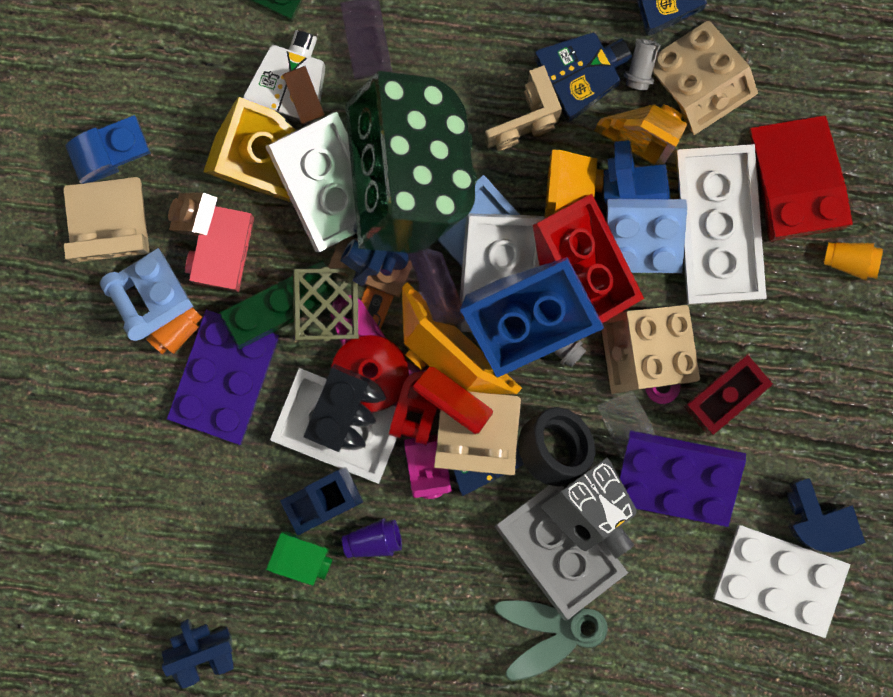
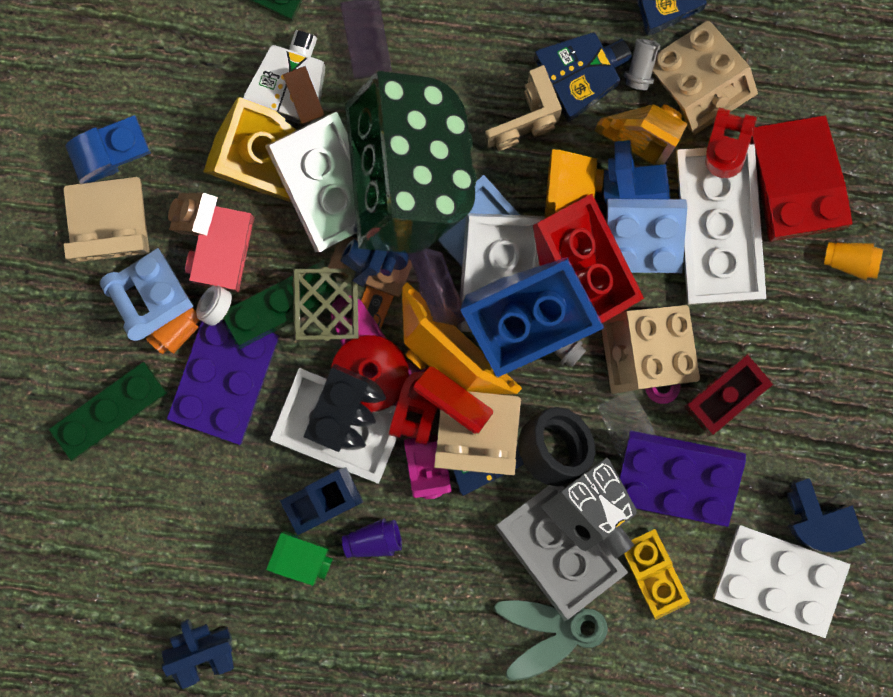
none -> dark green plate [49,362,168,461]
none -> white tile [196,285,232,326]
none -> yellow slope [624,529,690,620]
none -> red plate [705,107,757,178]

